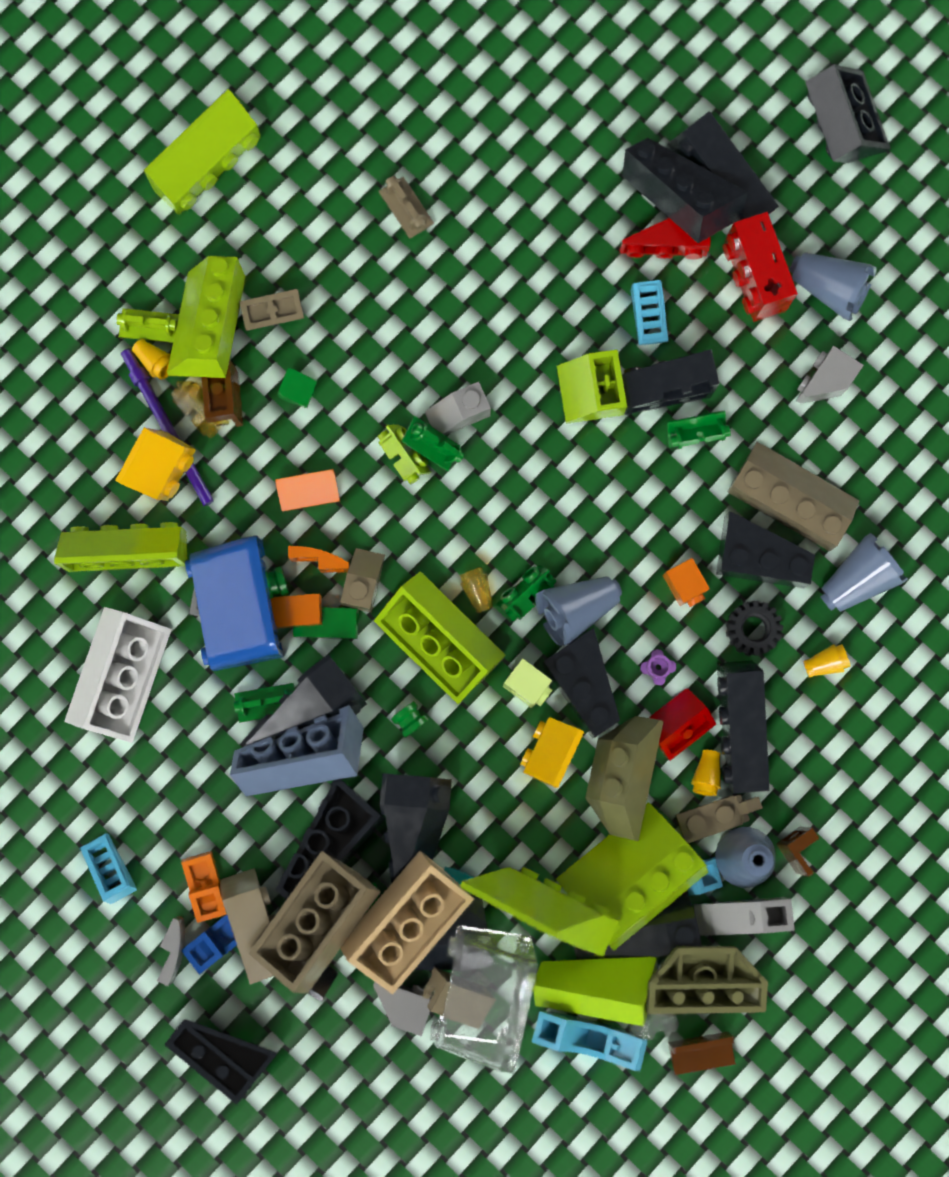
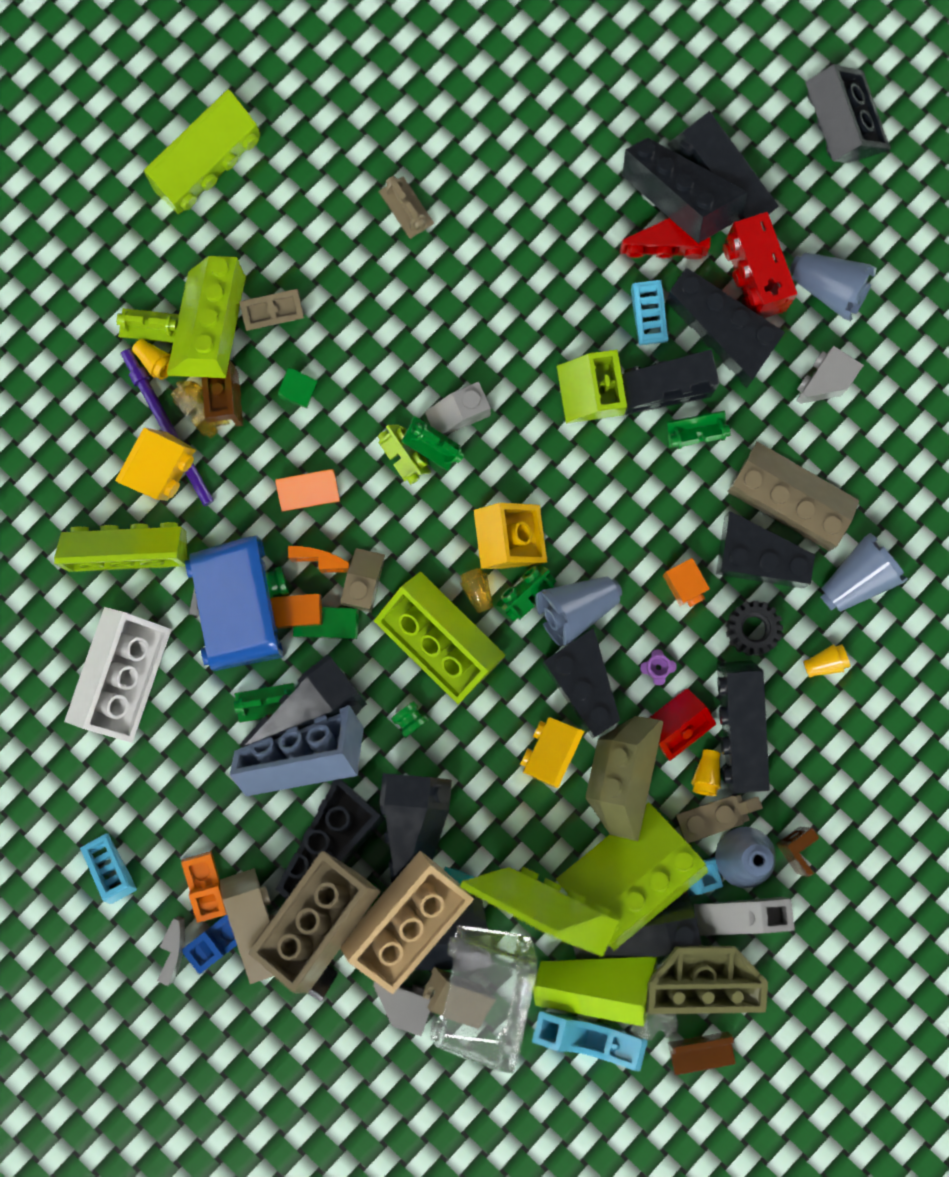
black wedge [164,1019,277,1105] -> none
yellowish green brick [503,658,553,708] -> none
none -> yellow slope [474,503,547,569]
none -> black wedge [666,267,785,388]

